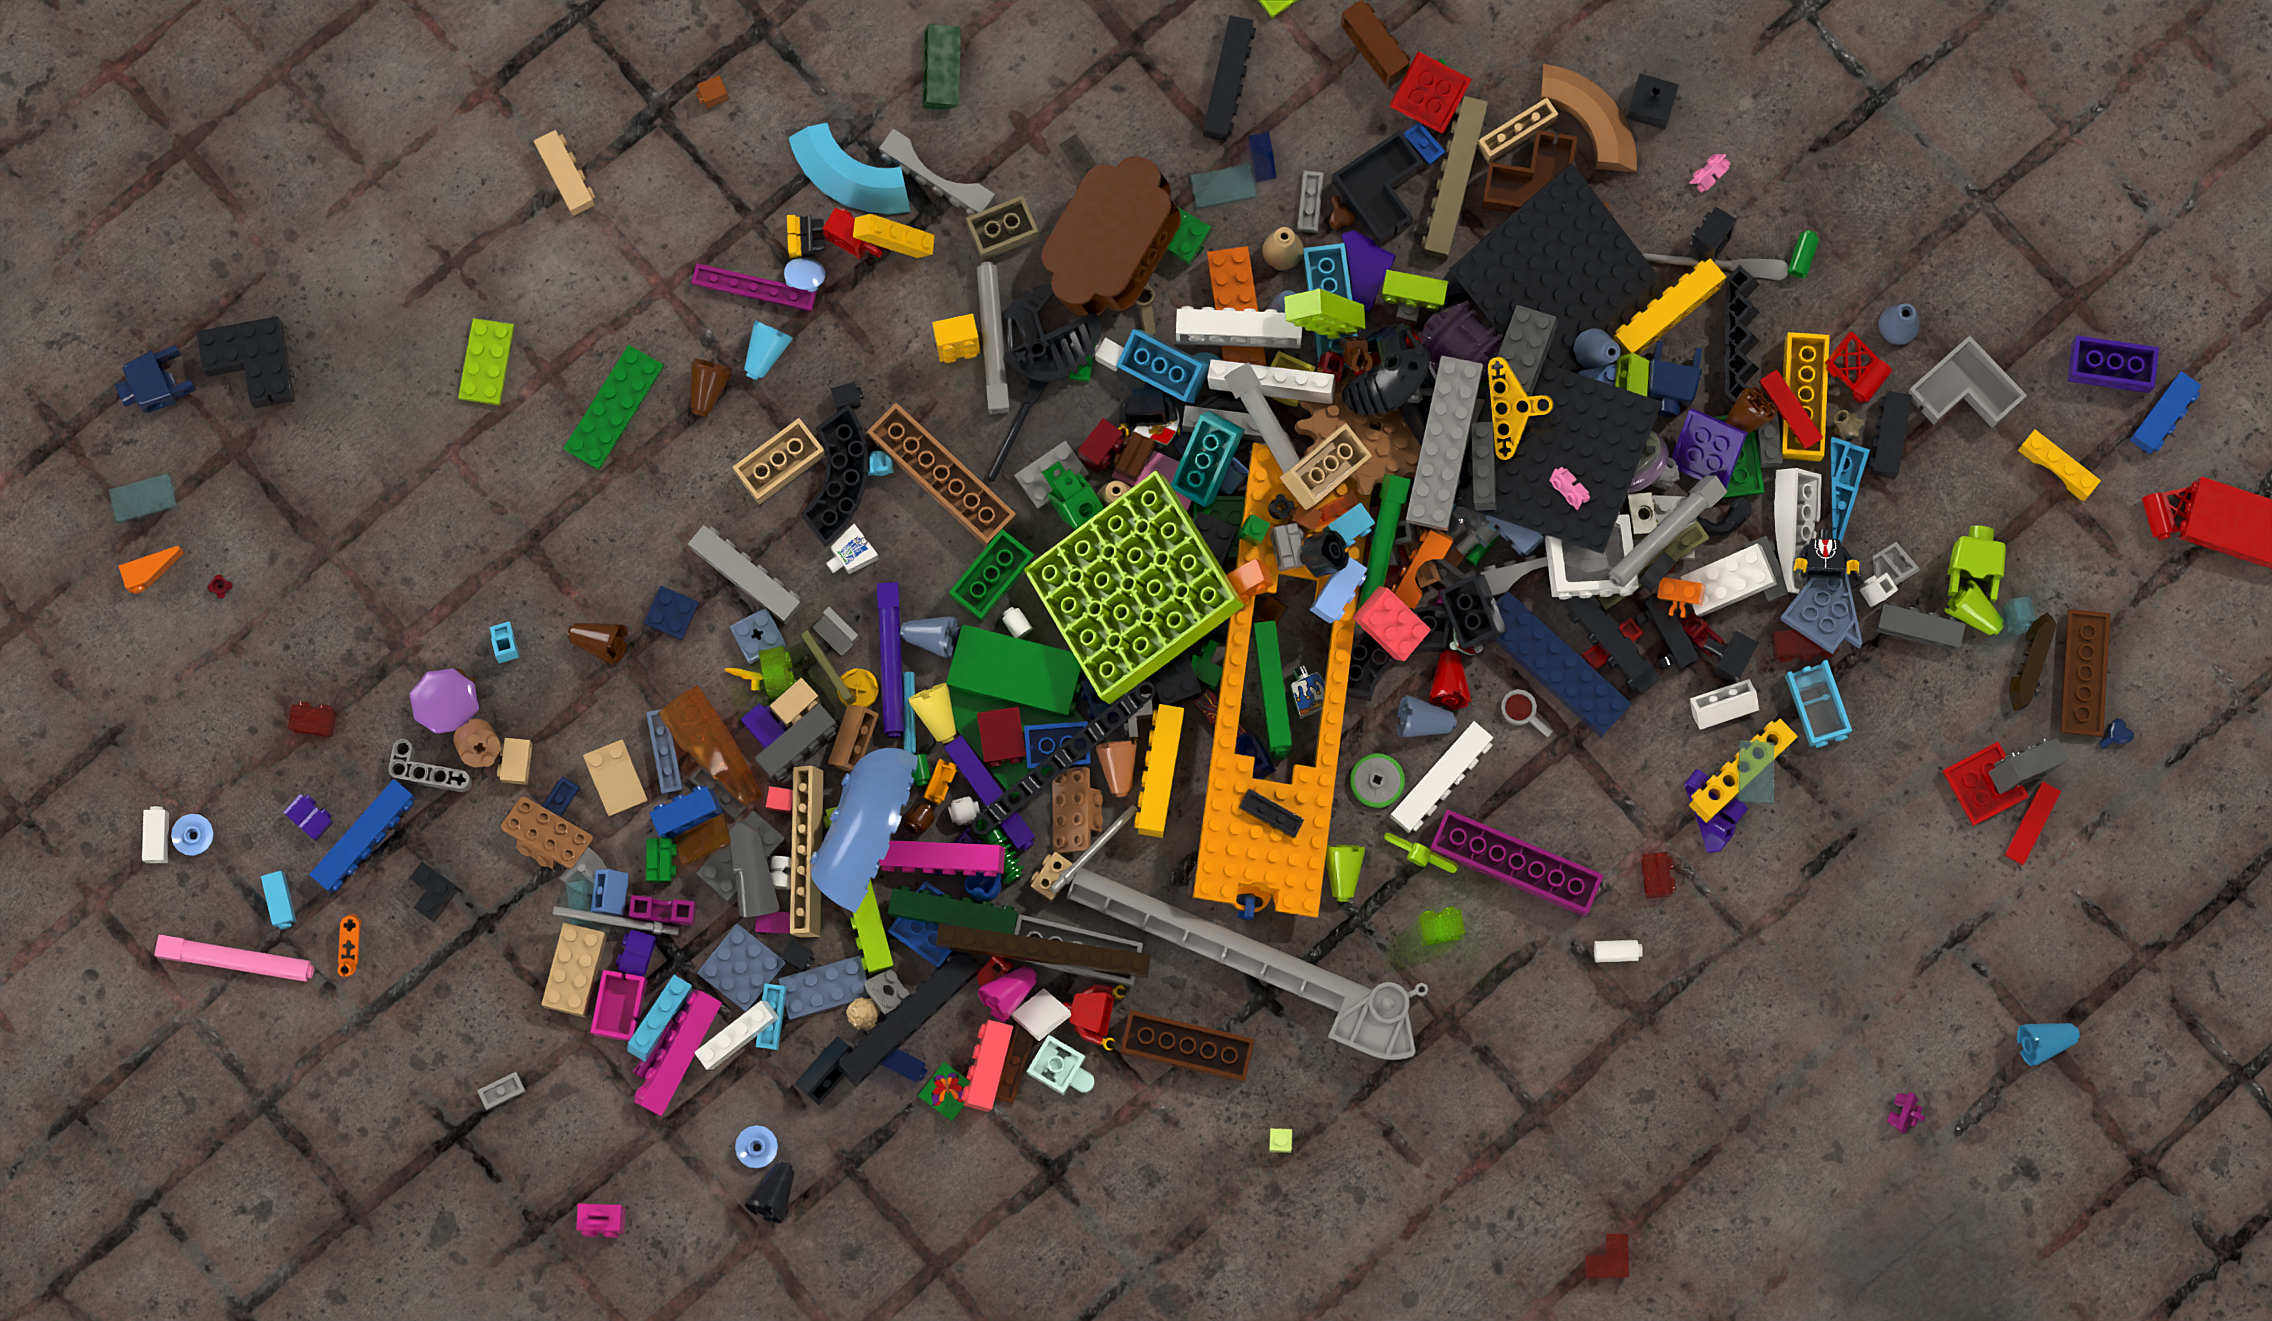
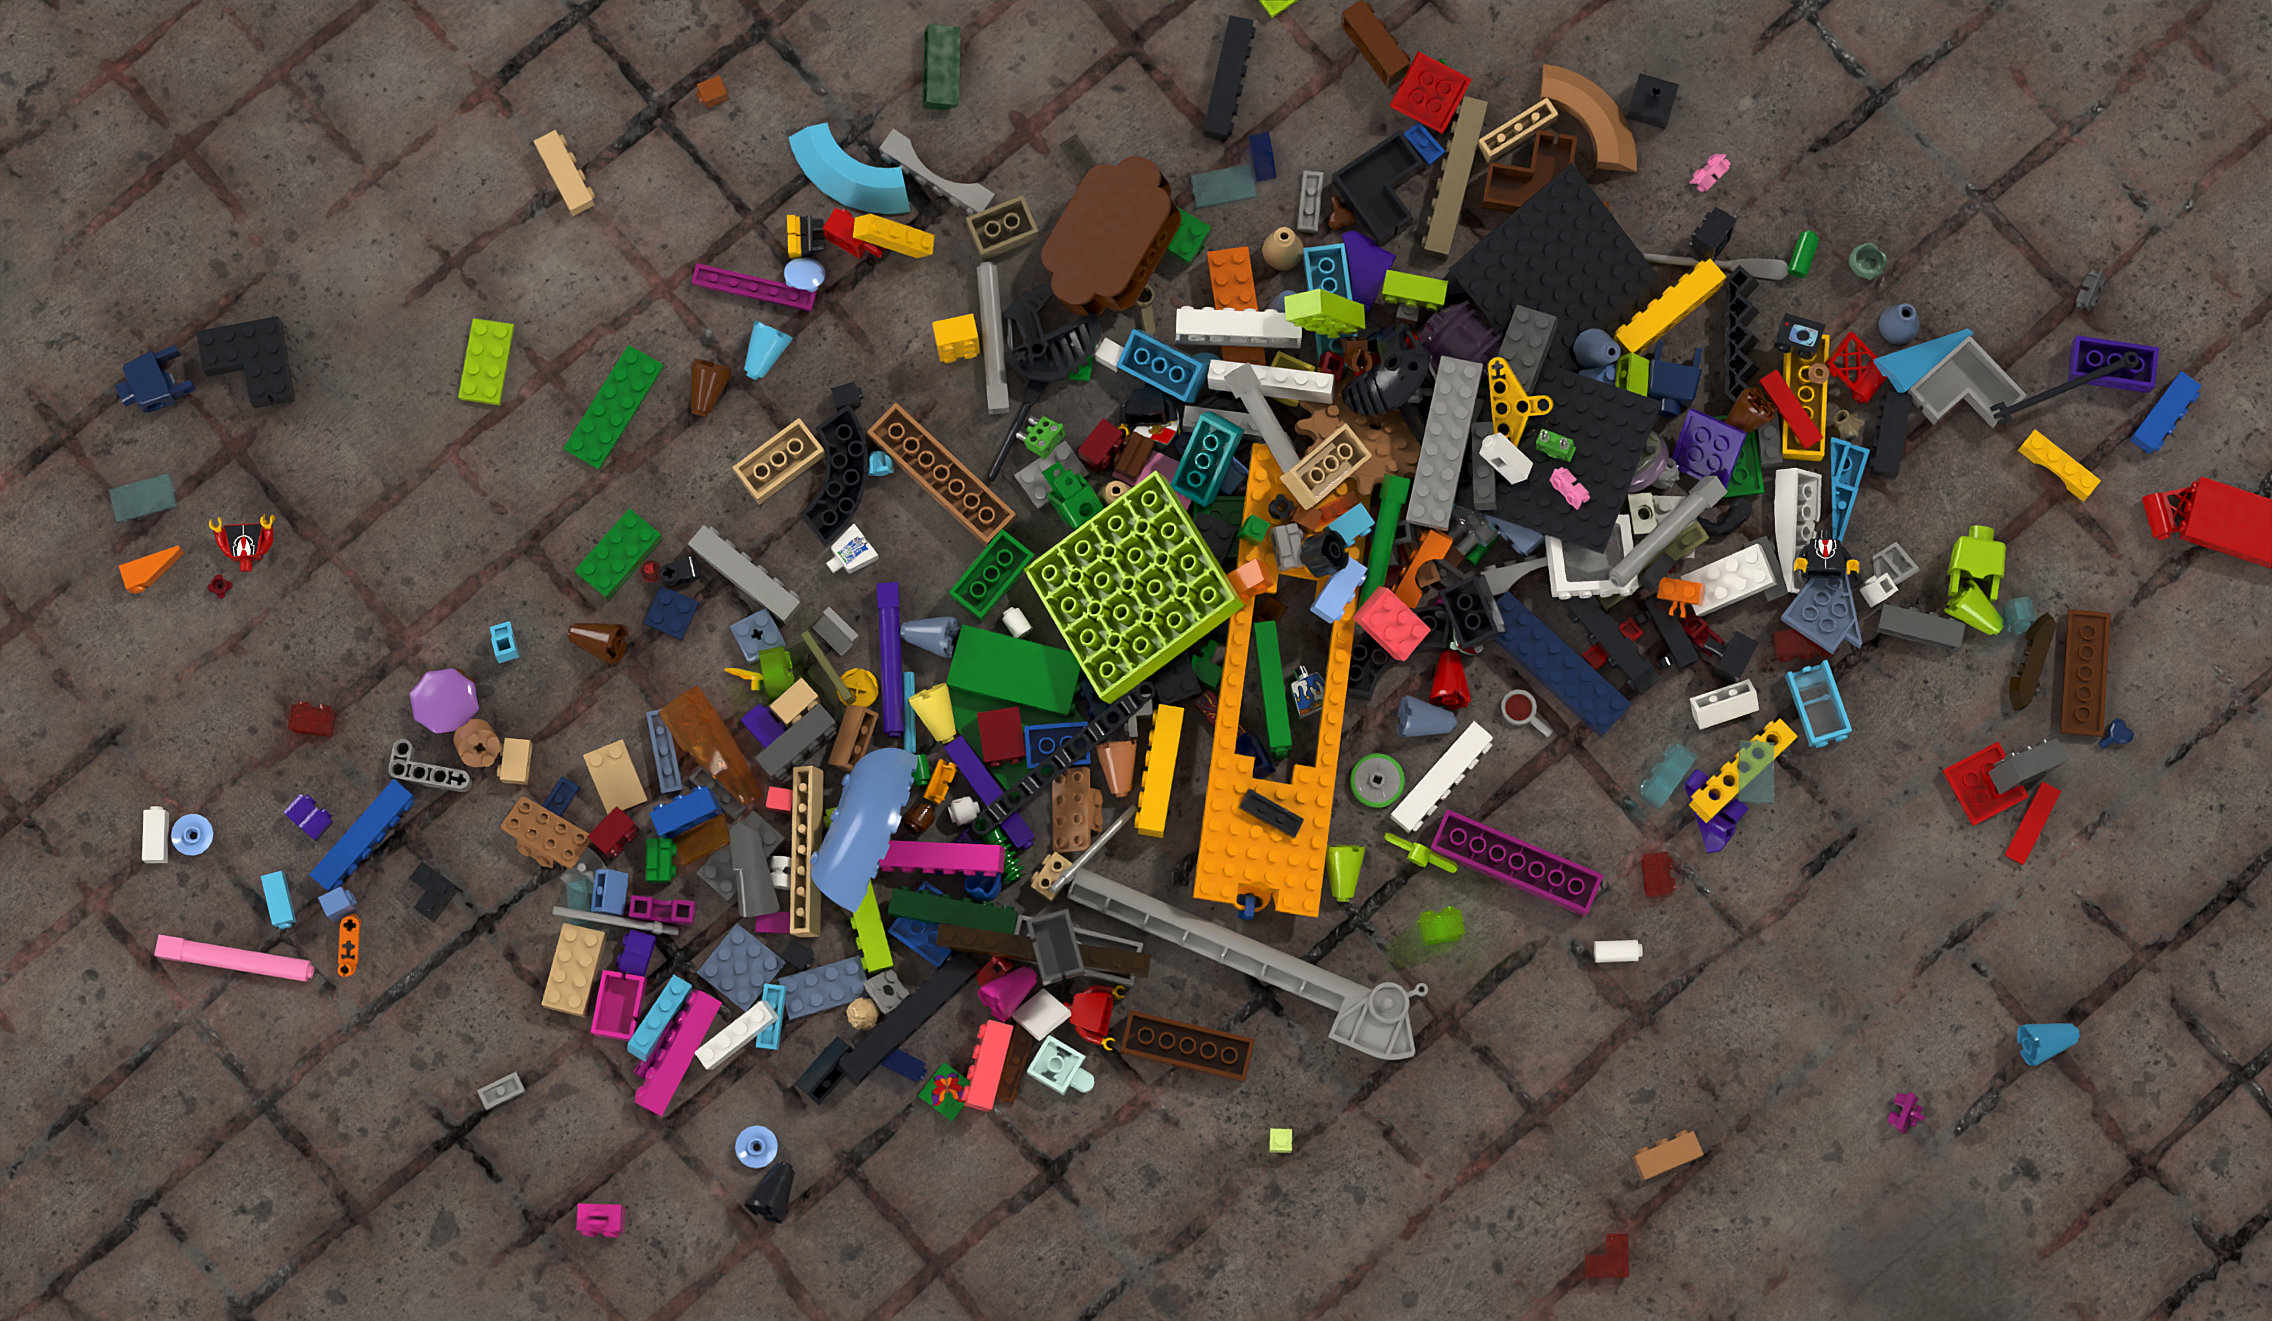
none -> torso [209,514,275,572]
none -> medium blue brick [318,886,358,922]
none -> green brick [574,508,663,602]
none -> dark red brick [587,806,639,860]
none -> clear red tile [640,560,661,582]
none -> black piece [659,556,701,587]
none -> bright green piece [1016,416,1066,460]
none -> dark grey piece [1026,909,1085,985]
none -> white brick [1479,432,1533,484]
none -> bright green piece [1535,429,1576,462]
none -> medium nougat brick [1633,1130,1704,1181]
none -> clear light blue brick [1639,742,1697,810]
none -> black slope [1773,313,1826,359]
none -> medium nougat plate [1808,363,1829,384]
none -> sand green hair [1848,242,1887,280]
none -> dark azure wedge [1873,329,1974,393]
none -> black hinge [1990,352,2139,426]
none -> dark grey hinge [2075,270,2107,315]

